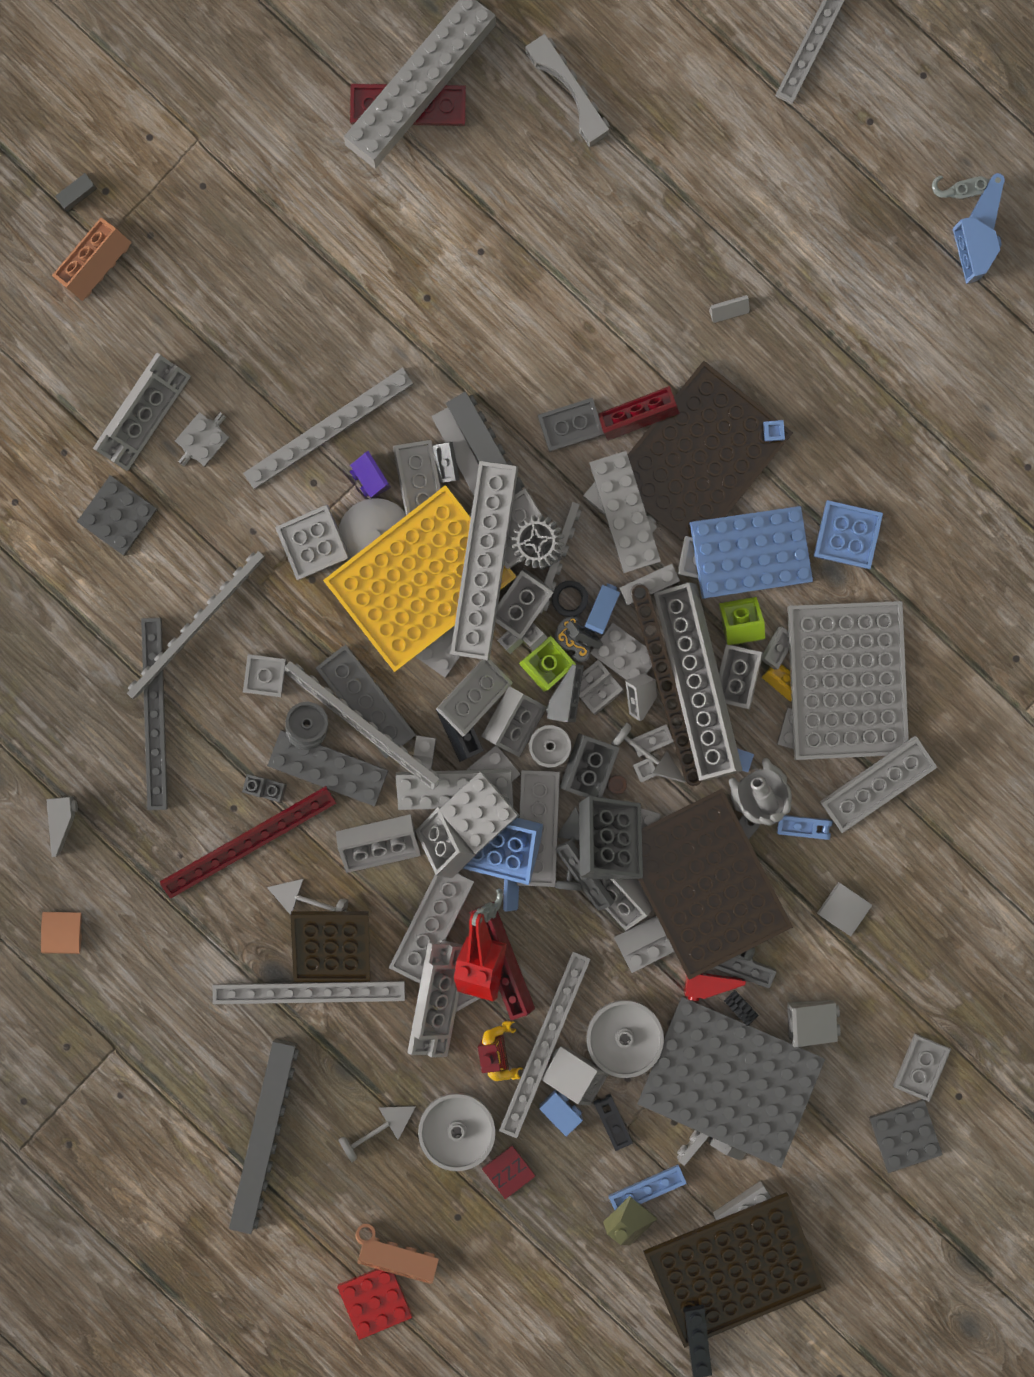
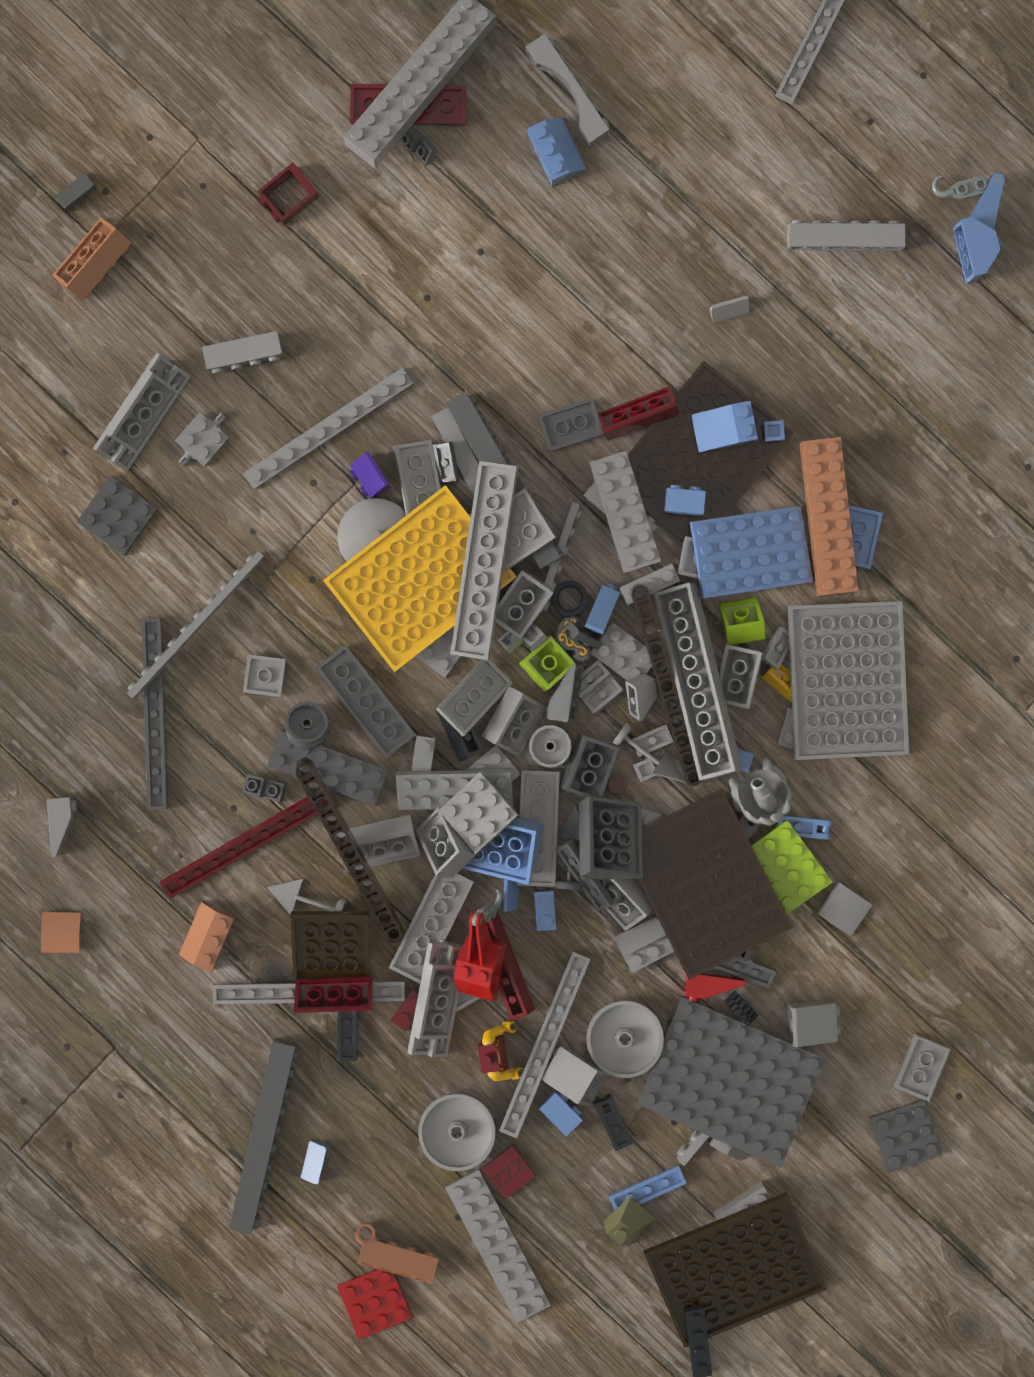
light grey plate [275,505,350,580] -> none
light grey plate [285,661,439,790] -> none
light grey piece [338,1106,416,1162] -> none
light grey gear [512,515,564,568] -> none
light grey plate [820,736,937,833] -> none
none -> nougat slope [179,902,237,972]
none -> light grey brick [202,331,284,374]
none -> dark red window [257,162,319,225]
none -> dark red slope [294,977,374,1013]
none -> dark brown beam [295,757,402,943]
none -> slope [301,1140,328,1185]
none -> black plate [338,1011,358,1061]
none -> dark red plate [390,989,419,1032]
none -> dark grey slope [400,126,438,166]
none -> light grey plate [445,1169,551,1323]
none -> medium blue slope [527,117,586,186]
none -> medium blue brick [534,889,556,931]
none -> medium blue brick [664,485,706,516]
none -> medium blue slope [691,401,758,453]
none -> lime plate [751,820,833,914]
none -> light grey brick [787,220,905,251]
none -> nougat brick [799,437,858,596]

